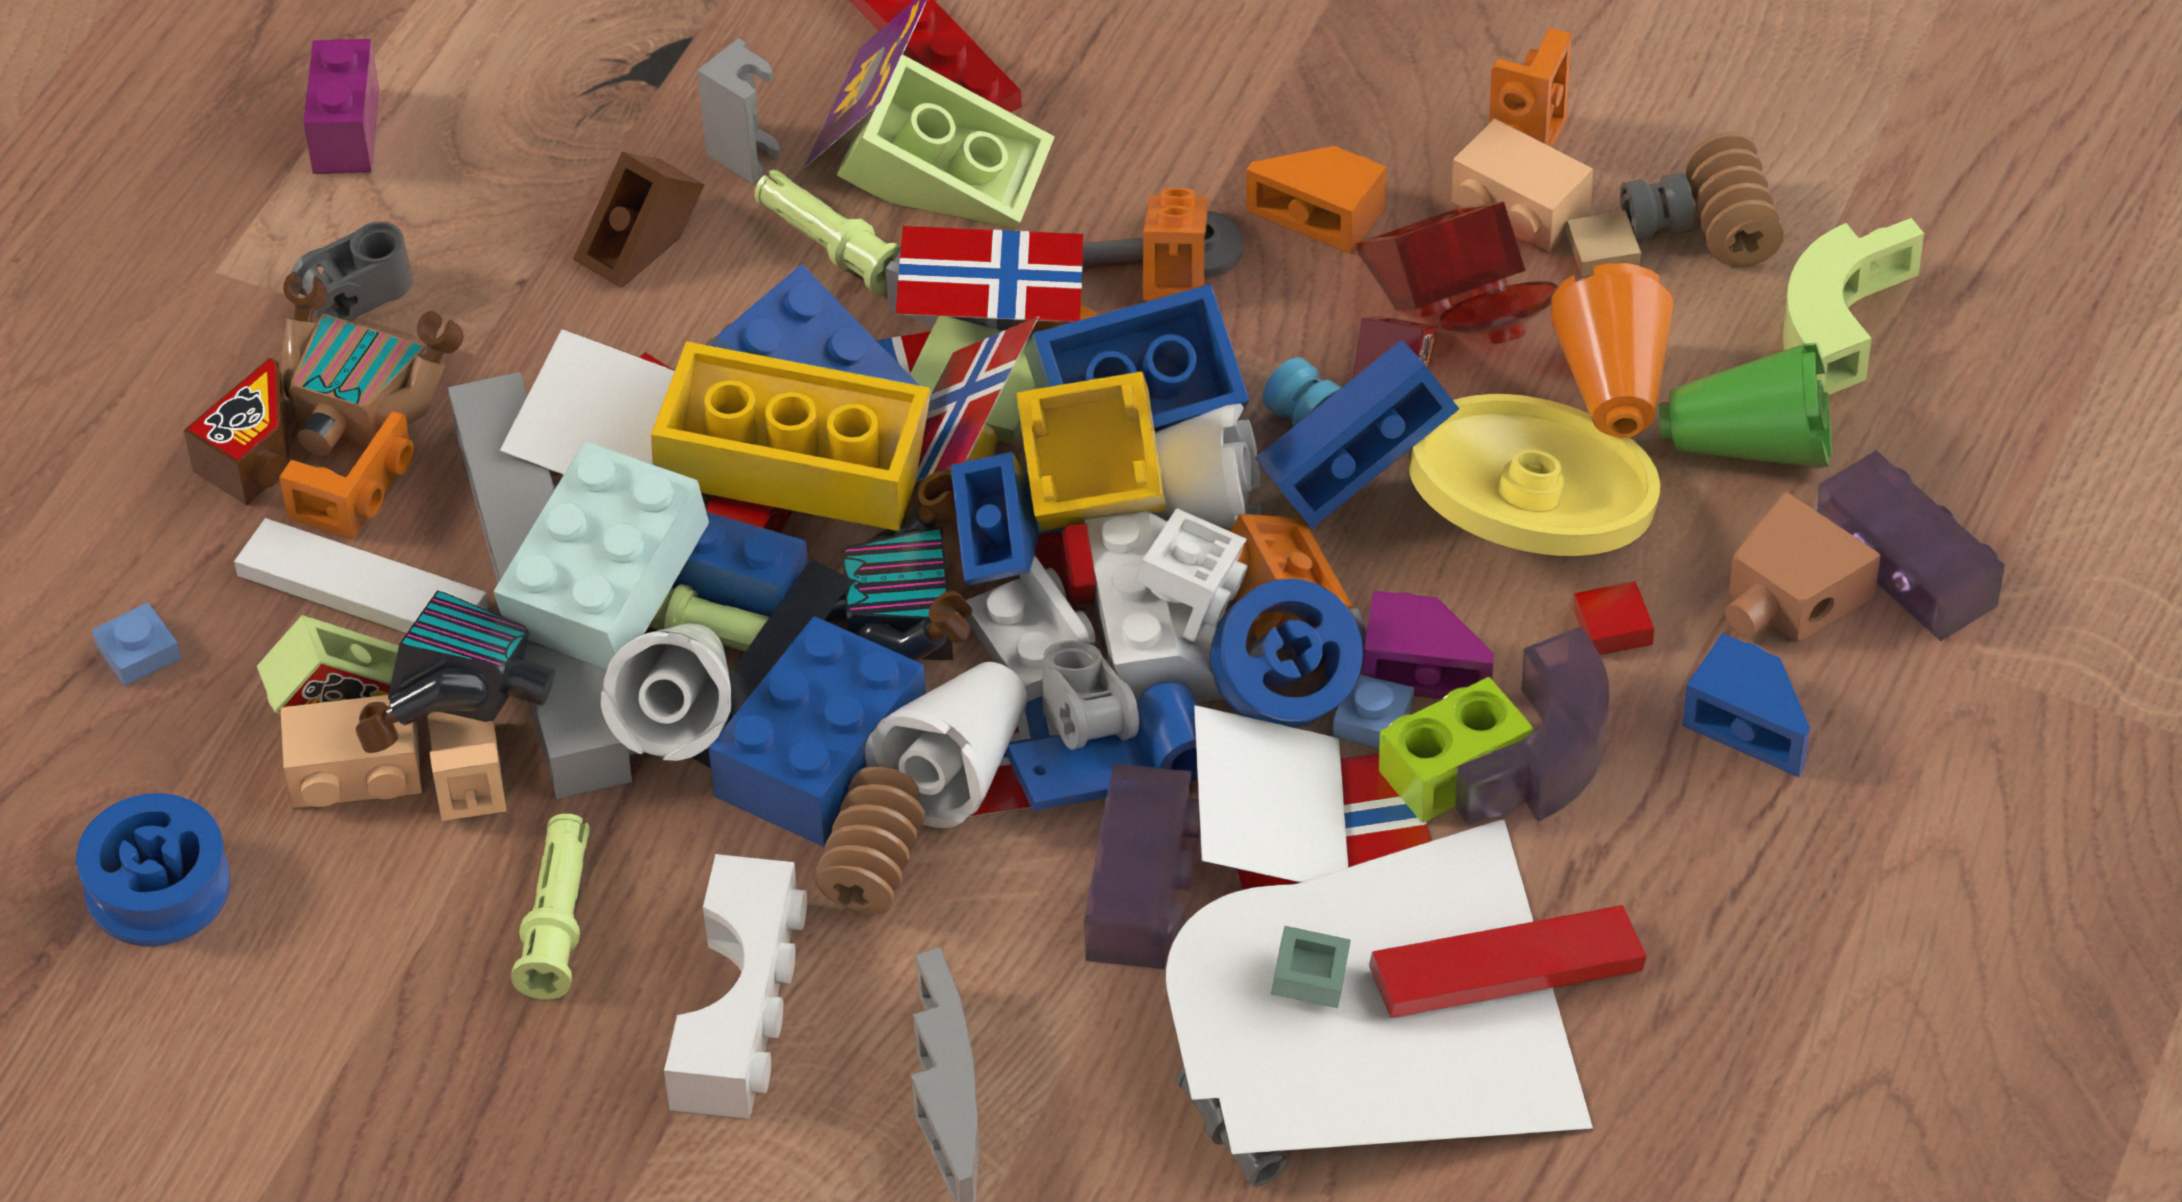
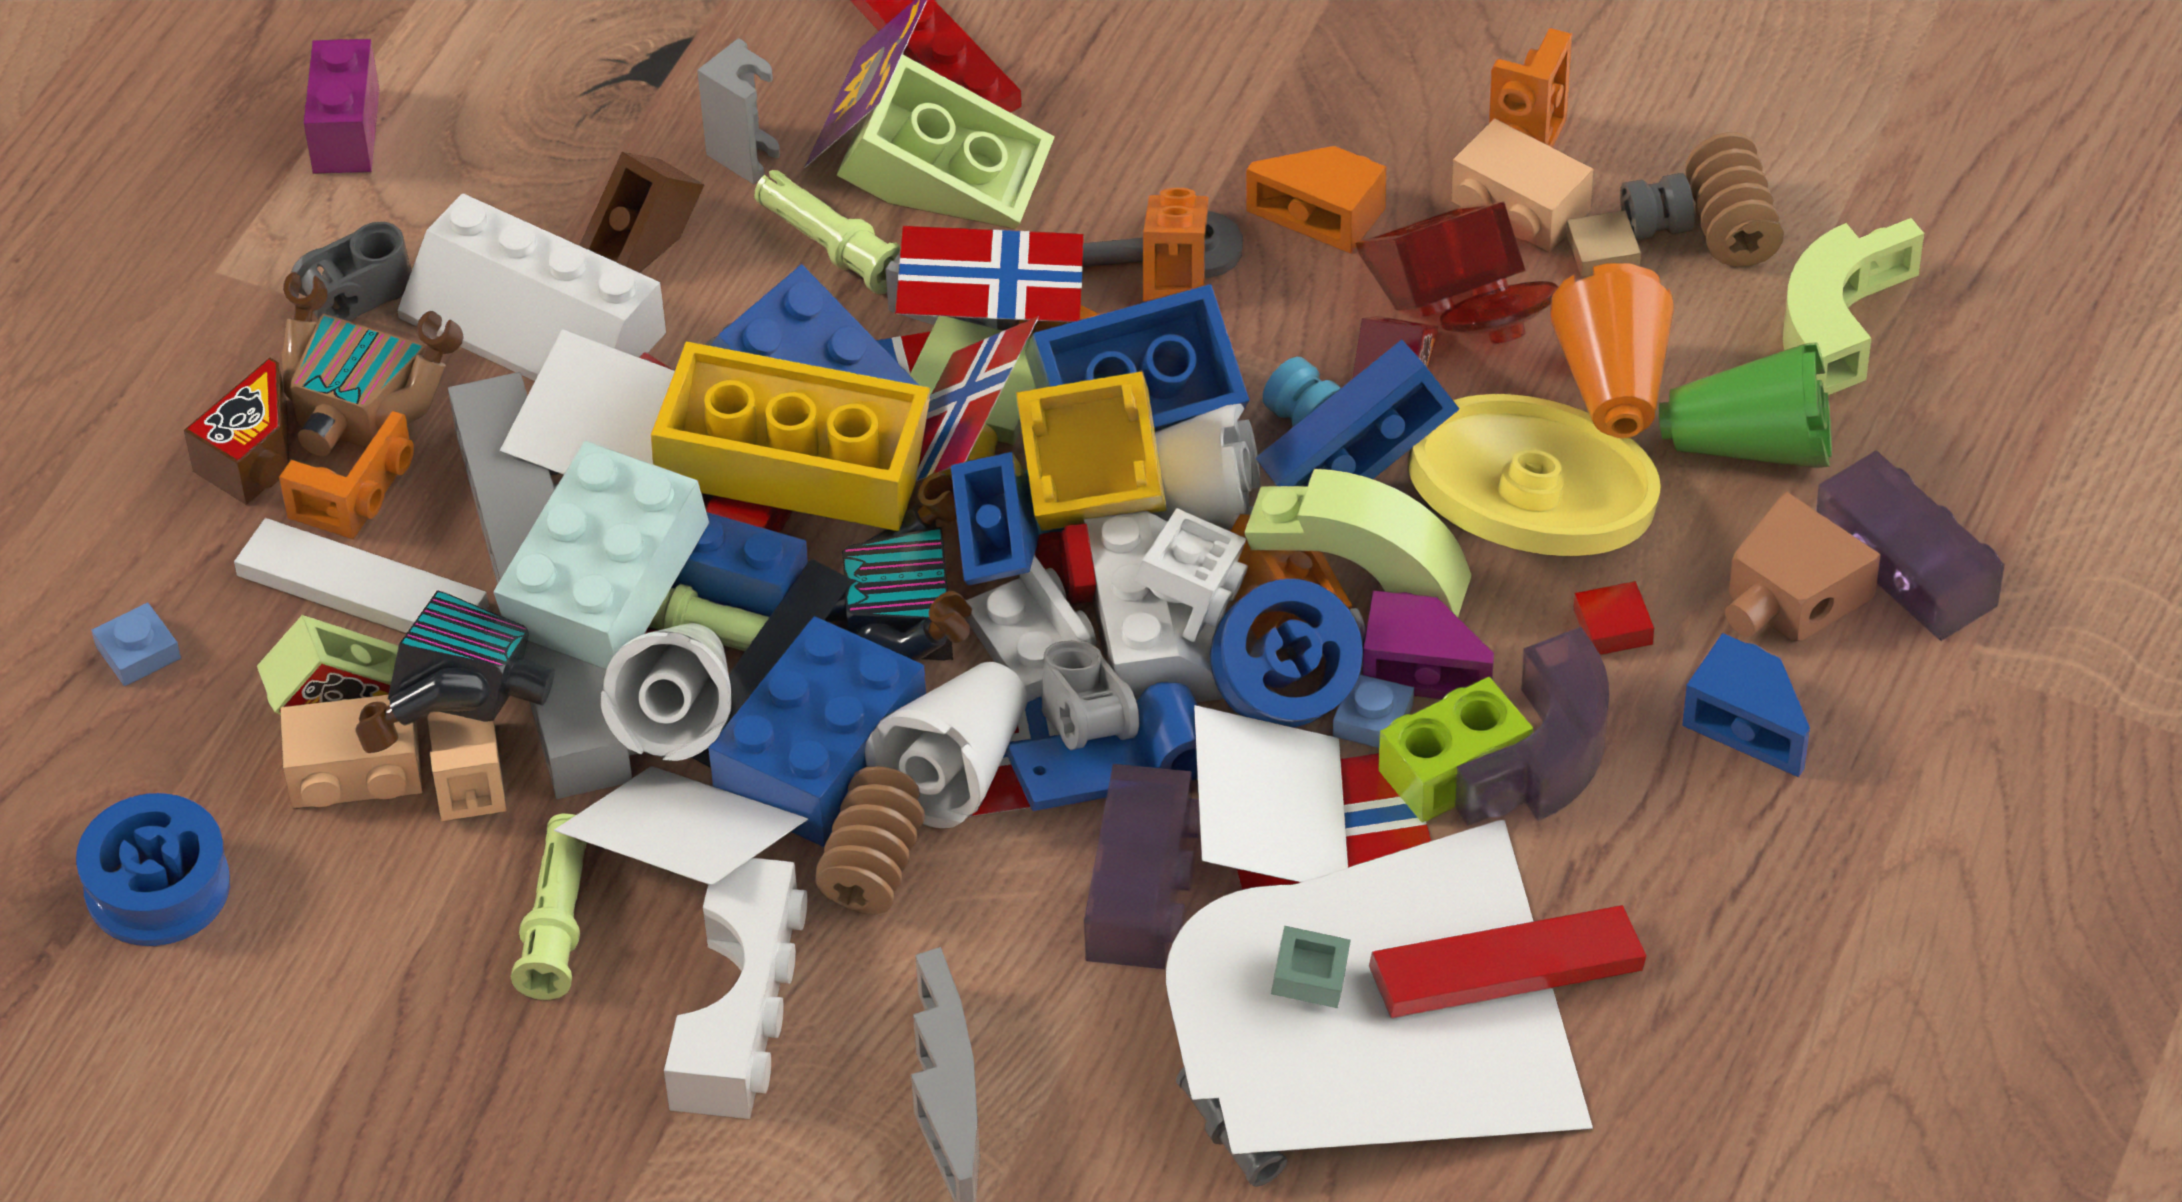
none -> white slope [398,193,666,381]
none -> white sticker [554,766,808,885]
none -> yellowish green arch [1244,469,1472,617]

